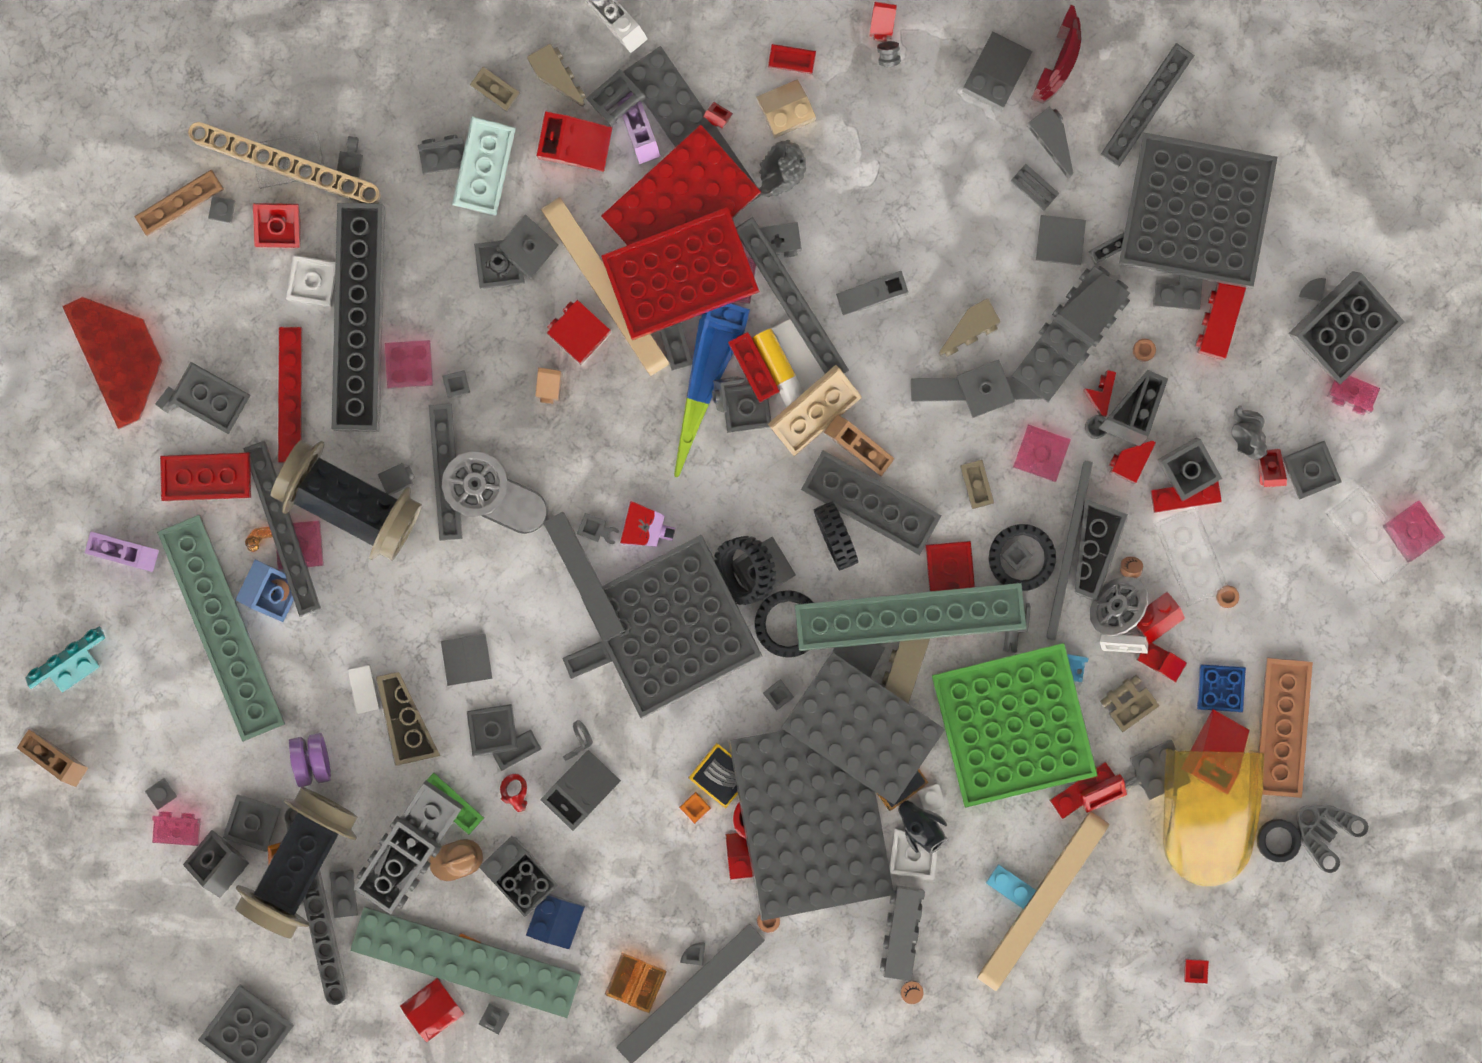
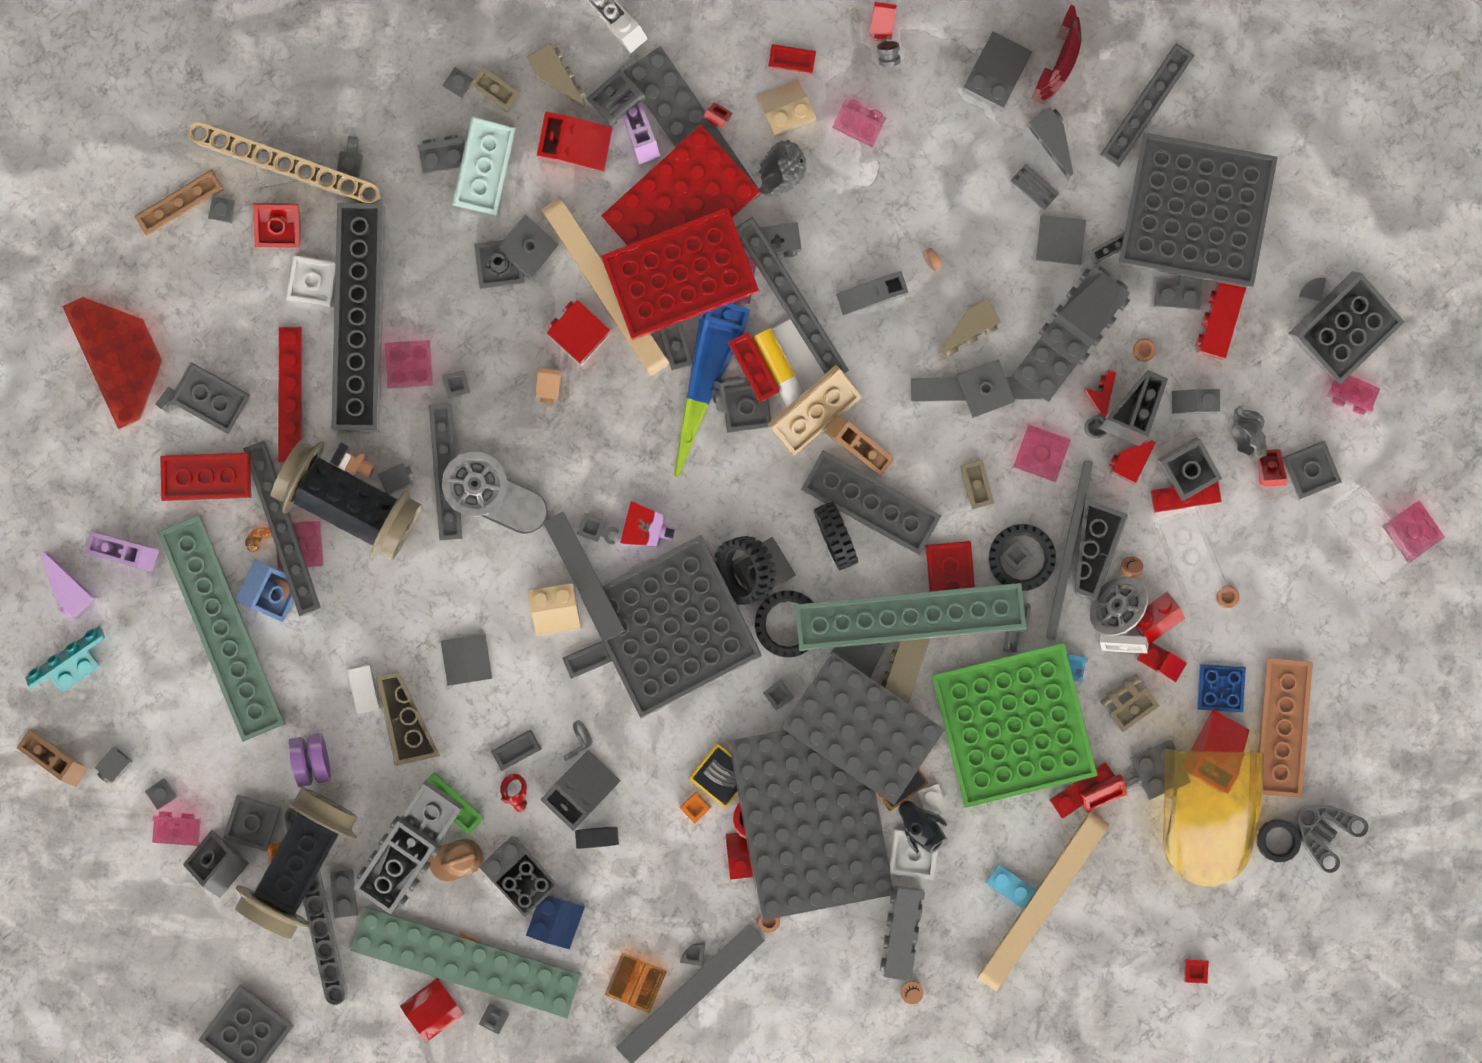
dark grey tile [467,704,518,757] -> none
none -> lavender slope [40,552,96,618]
none -> dark grey brick [95,747,133,783]
none -> nougat hips [330,442,376,478]
none -> dark grey plate [442,67,474,99]
none -> tan slope [528,583,581,636]
none -> black tyre [575,827,619,849]
none -> clear pink bracket [832,99,887,147]
none -> nougat tile [922,248,942,271]
none -> dark grey slope [1172,389,1220,414]

